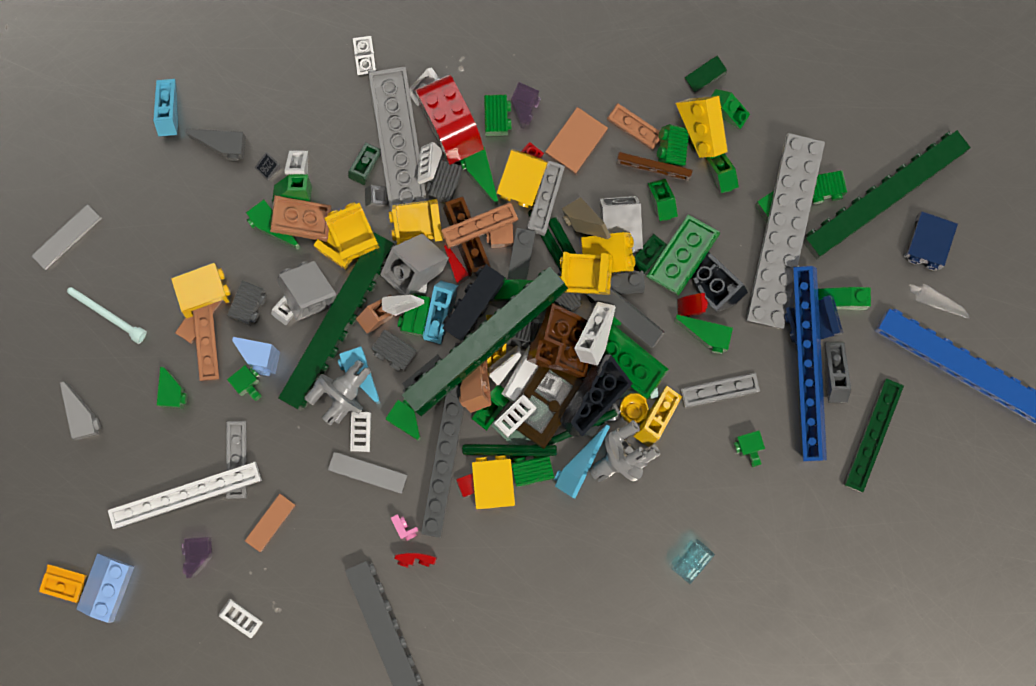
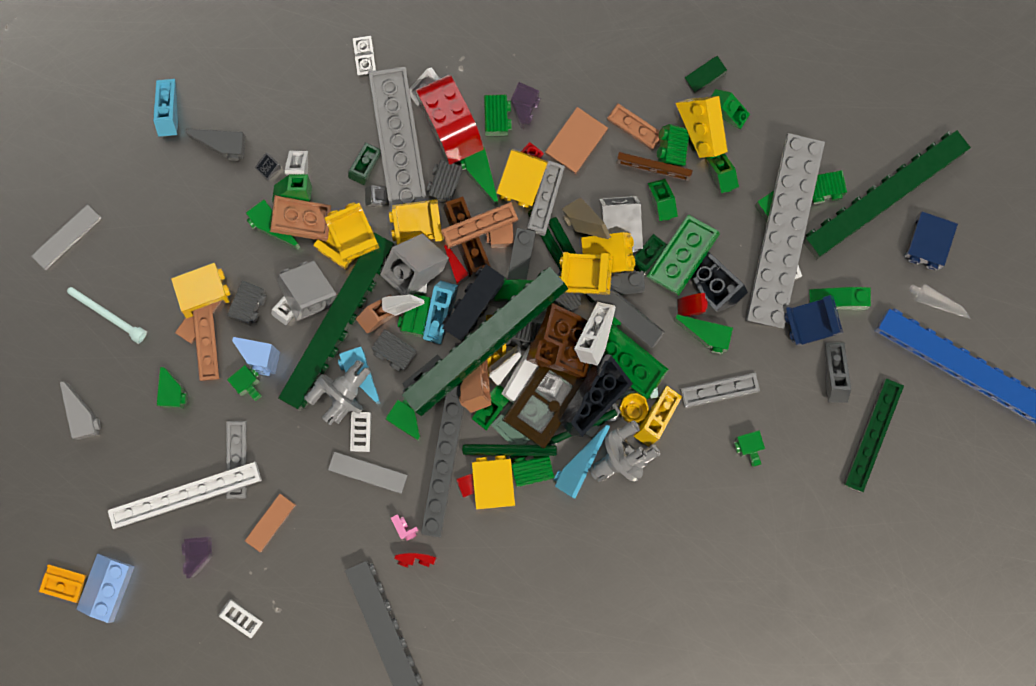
white slope [417,142,443,184] -> none
white slope [494,395,537,438] -> none
clear light blue brick [671,539,715,584] -> none
blue brick [793,266,827,461] -> none

